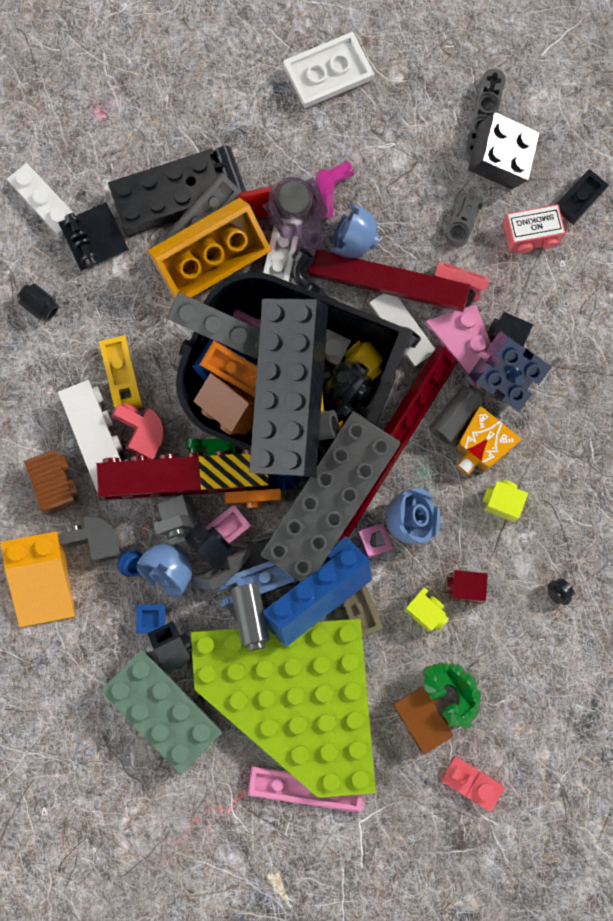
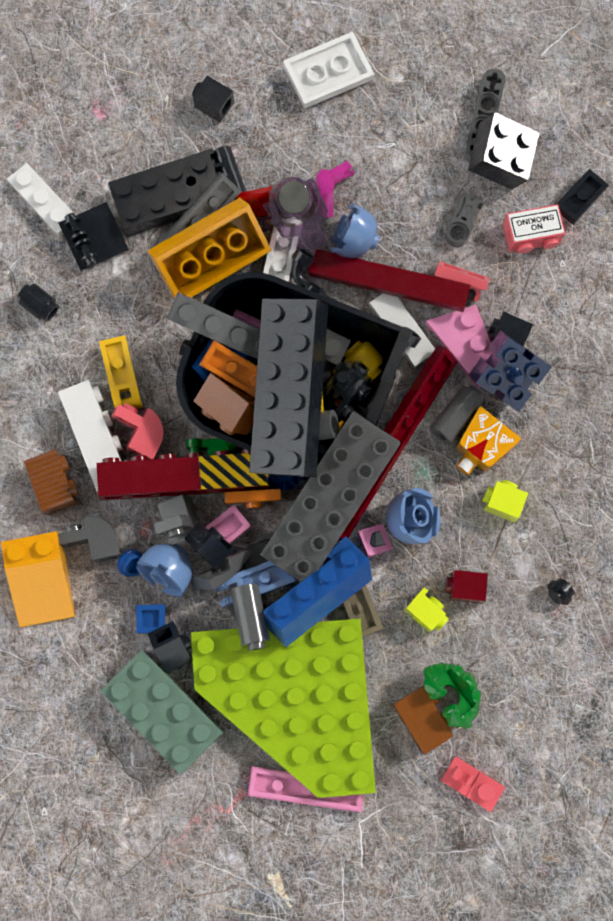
none -> black brick [192,75,234,123]

